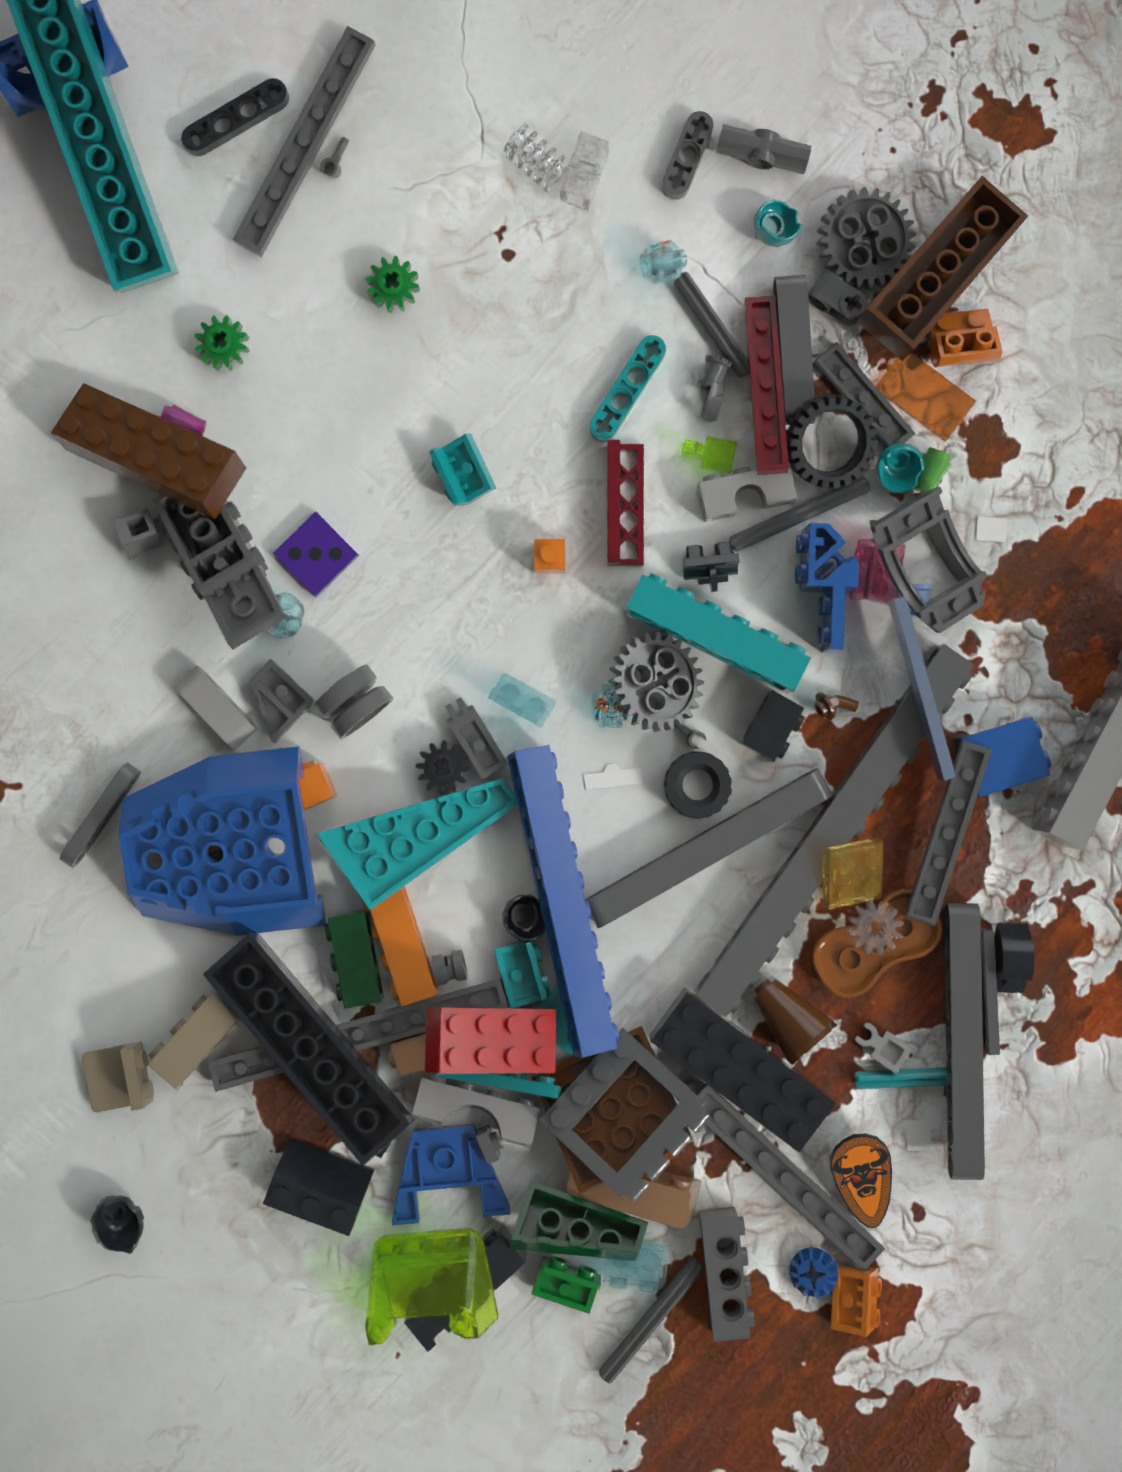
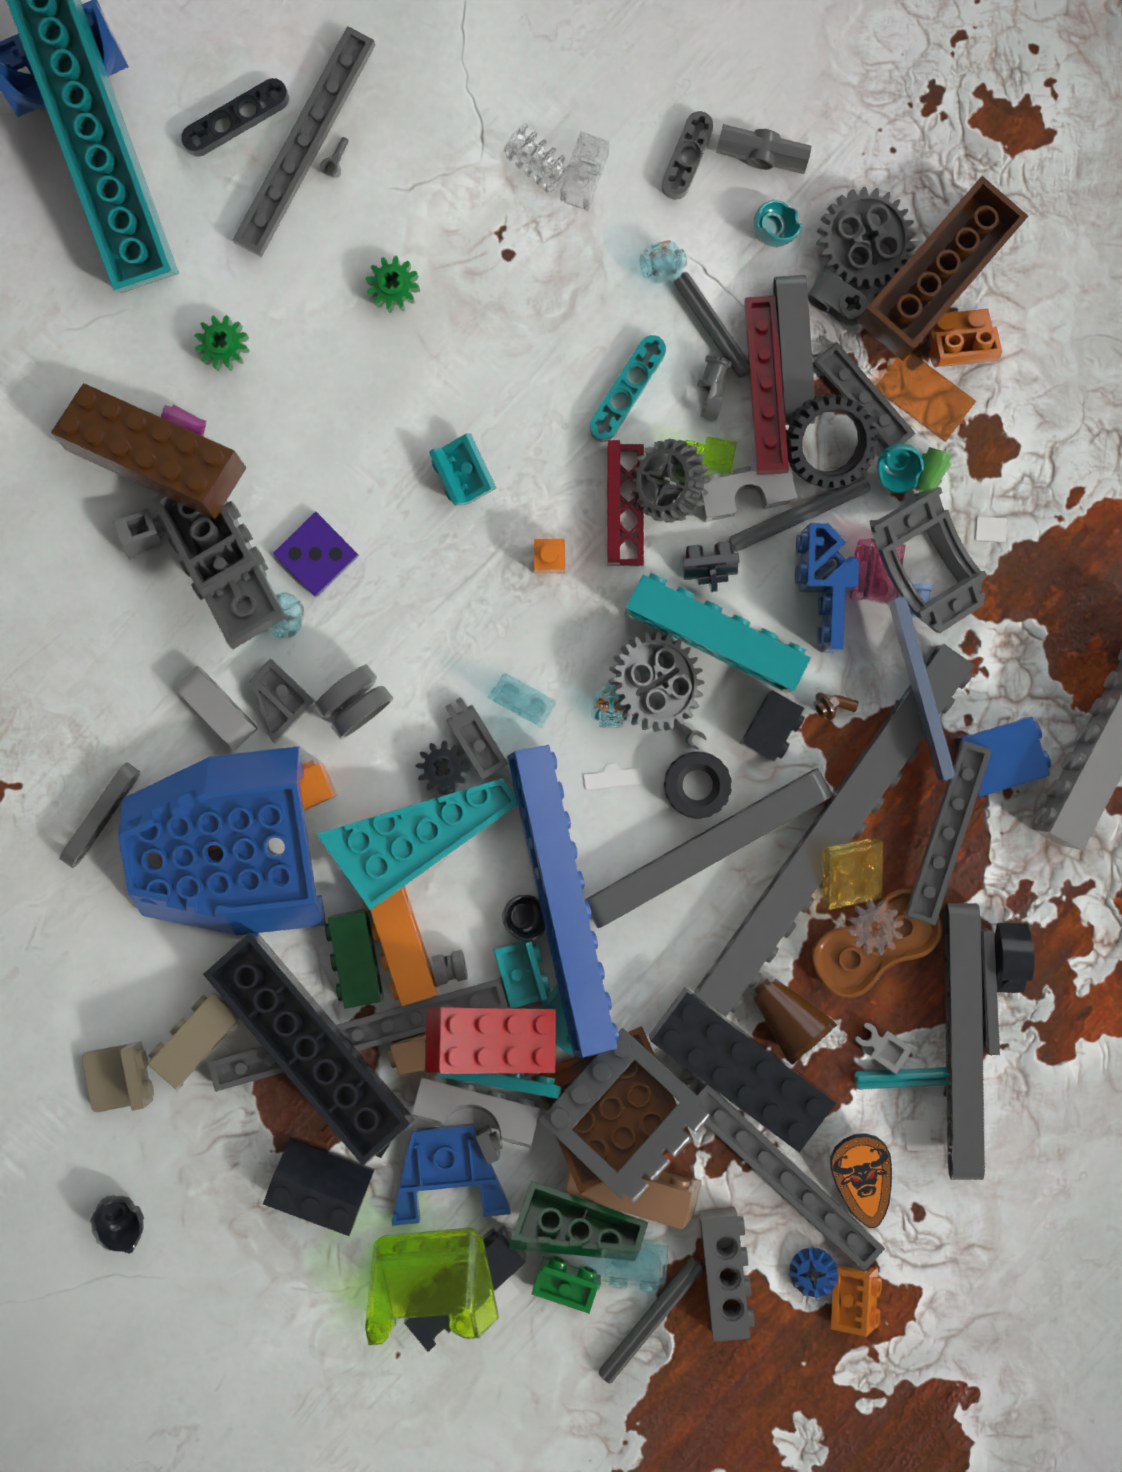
none -> dark grey gear [630,439,711,523]

